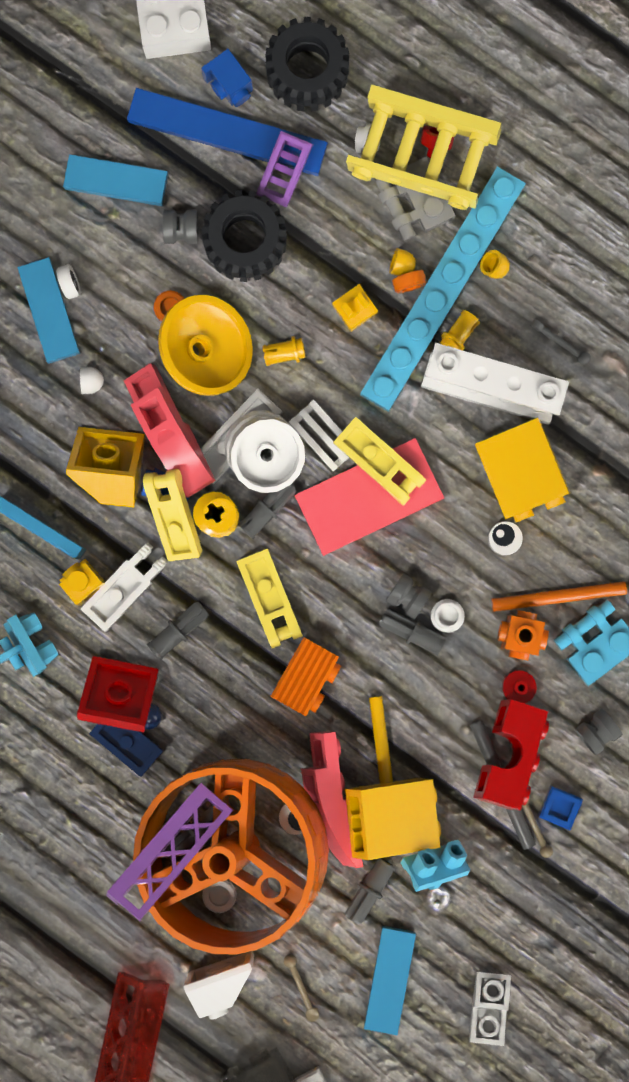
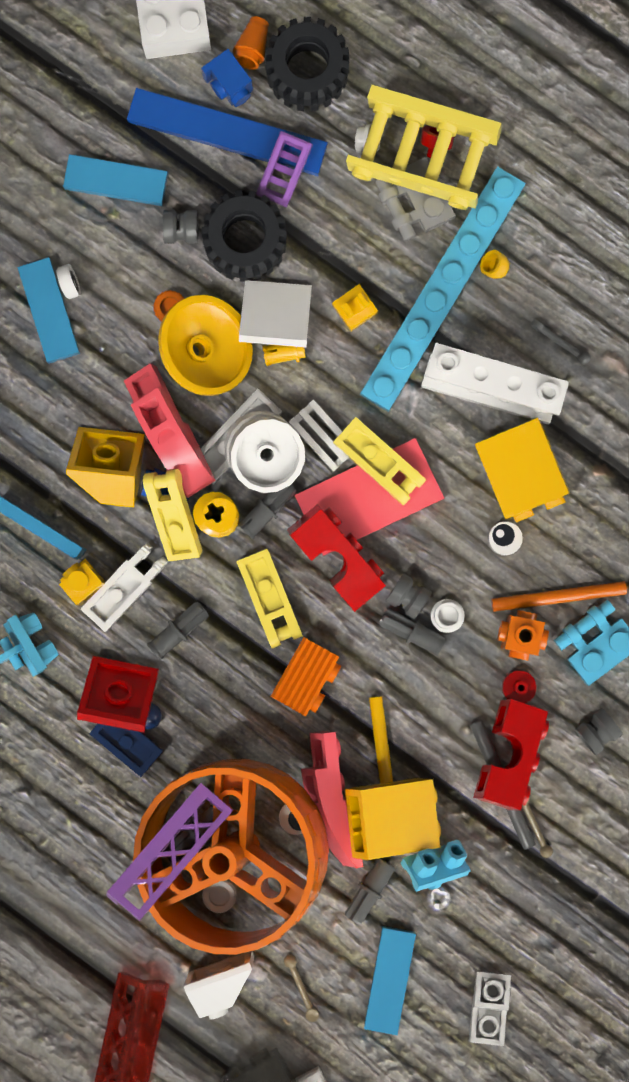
white hinge [80,367,104,394] -> none
yellow hinge [389,248,416,276] -> none
orange tile [392,270,427,294] -> none
yellow pin [440,310,480,350] -> none
blue tile [538,785,583,830] -> none
none -> orange cone [233,16,269,70]
none -> white tile [239,280,312,347]
none -> red arch [287,504,386,612]

